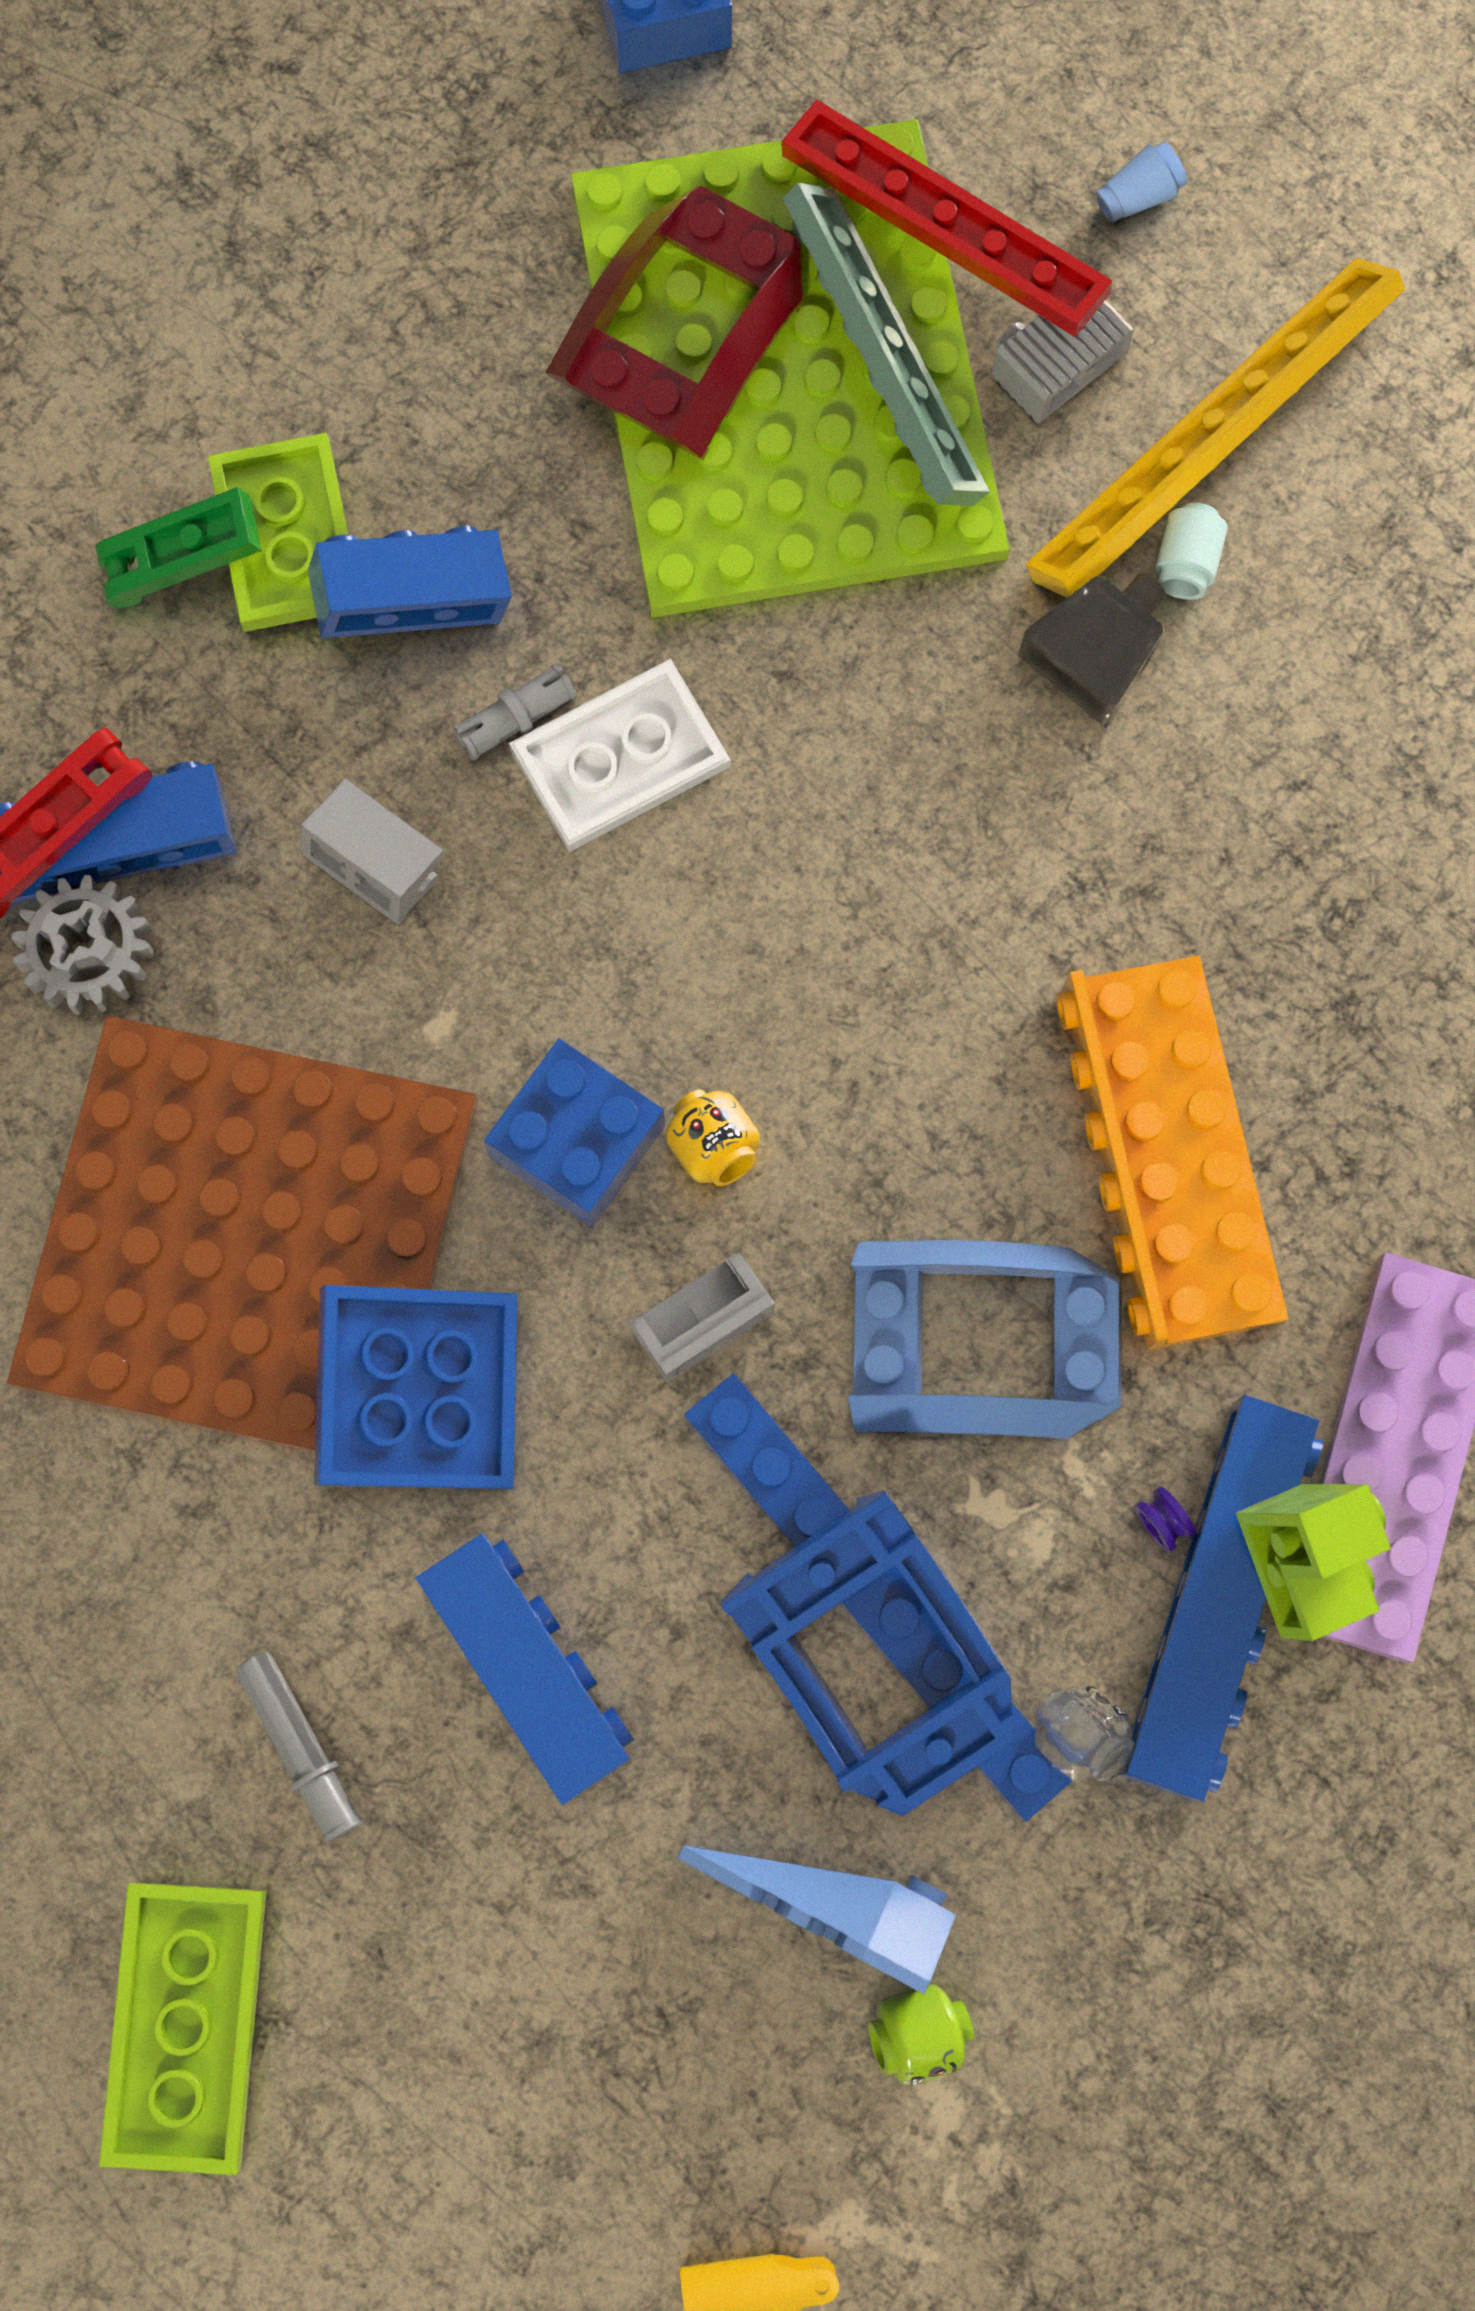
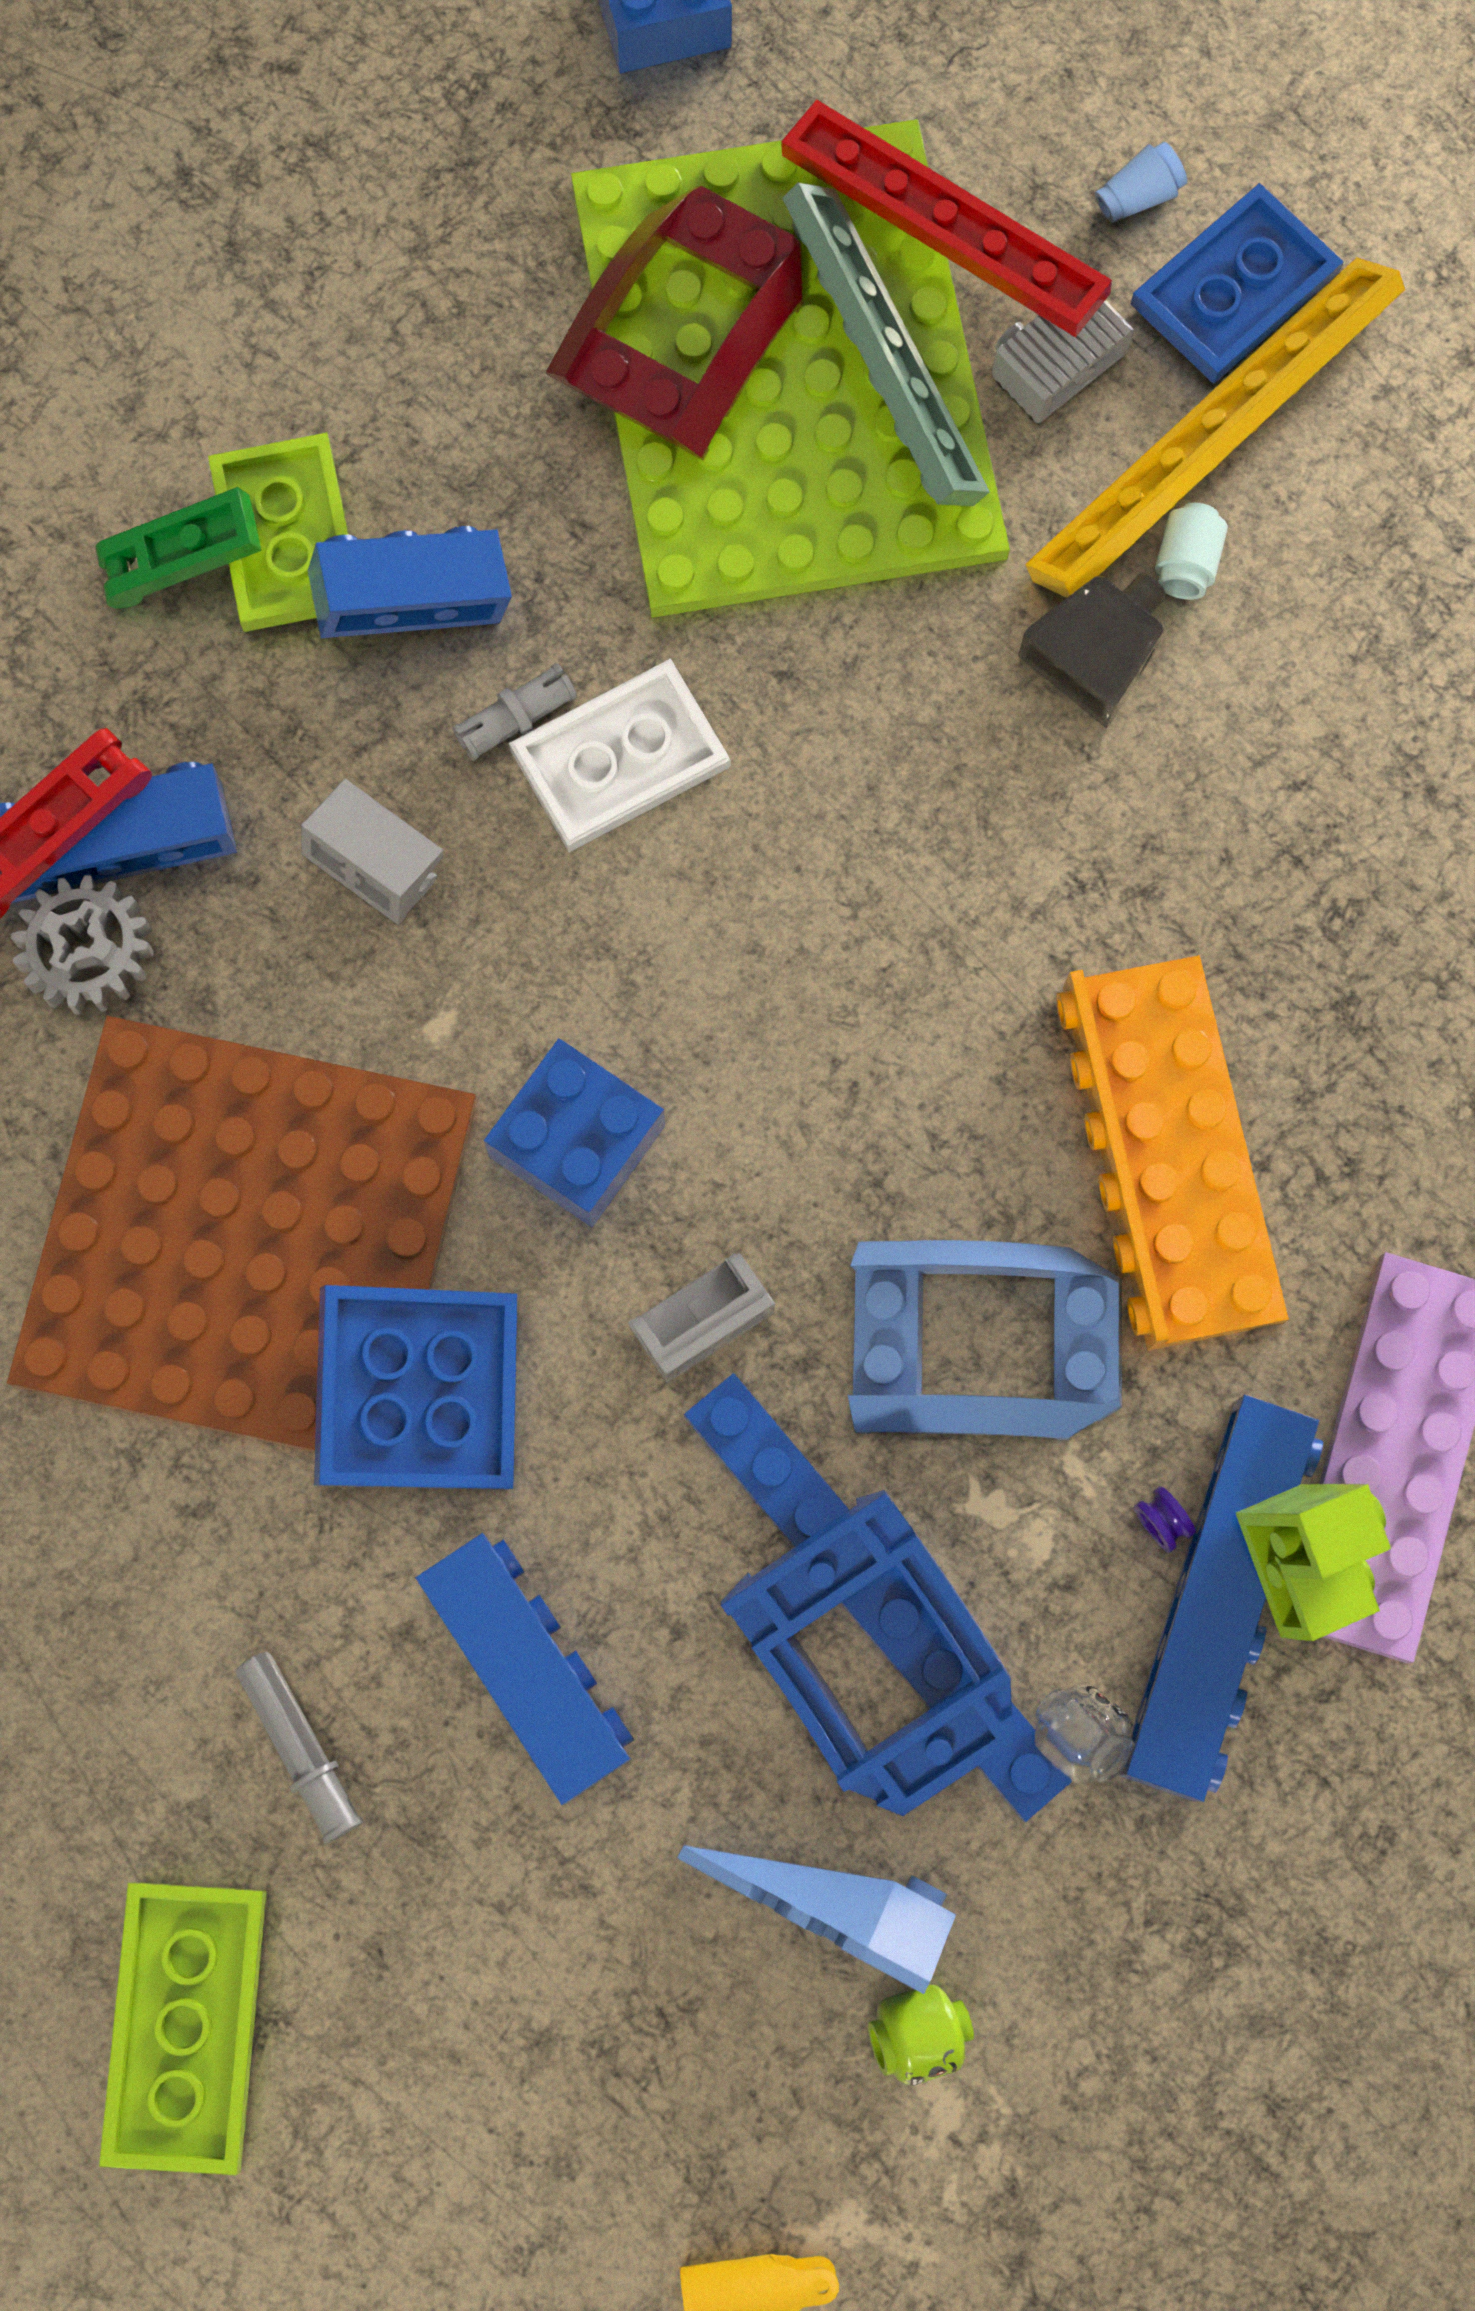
yellow head [666,1090,760,1186] -> none
none -> blue plate [1130,183,1344,384]

